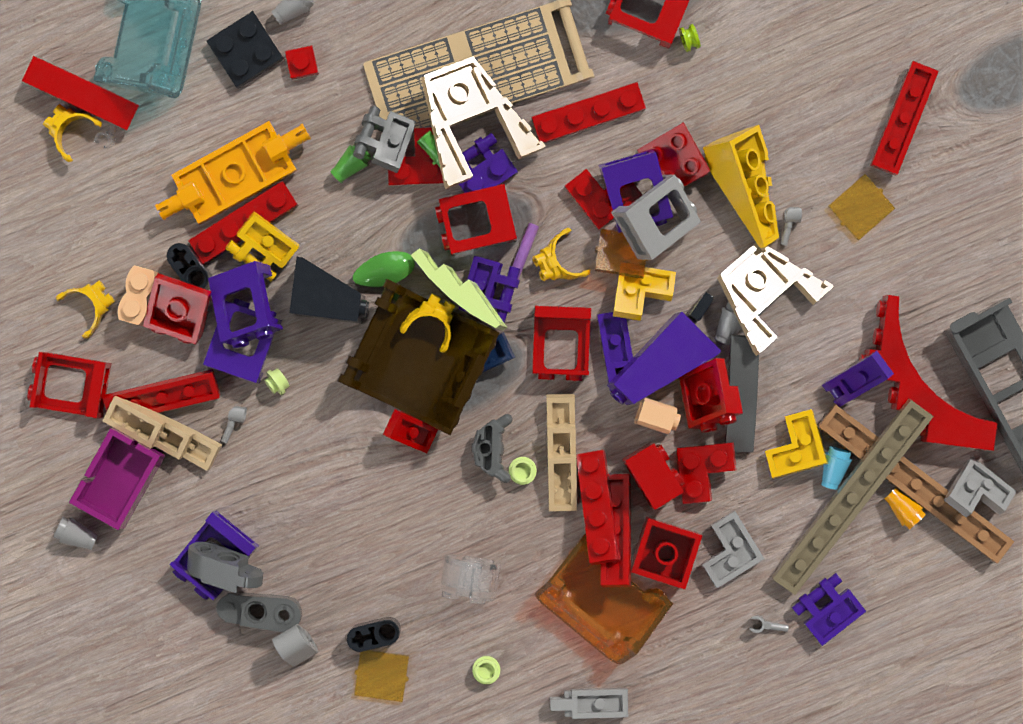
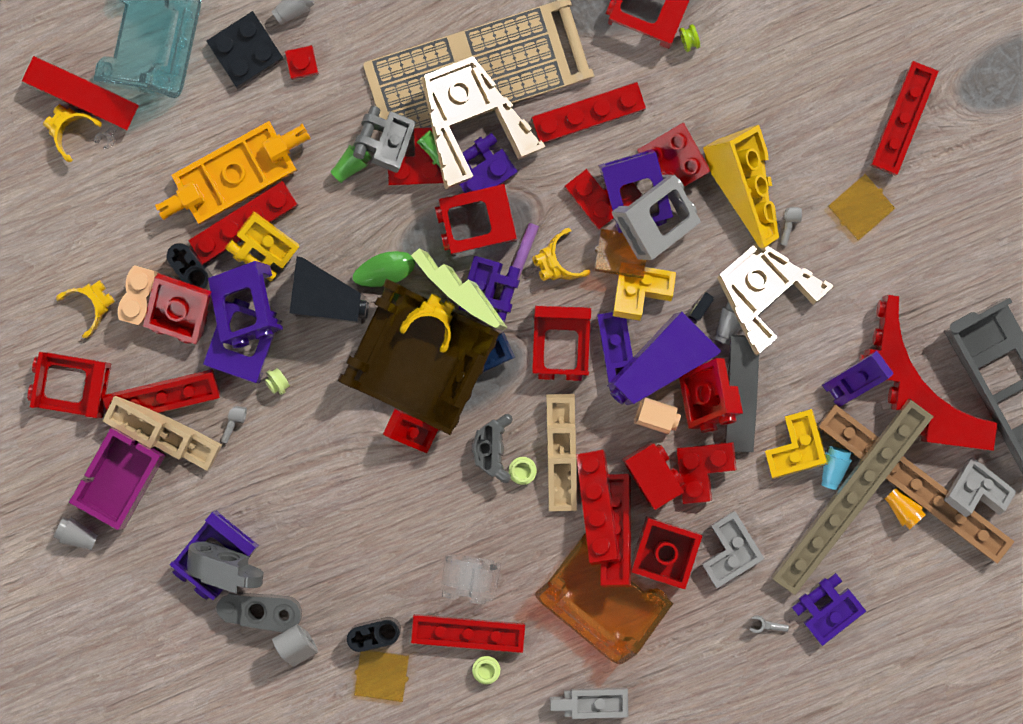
none -> red plate [411,614,525,653]

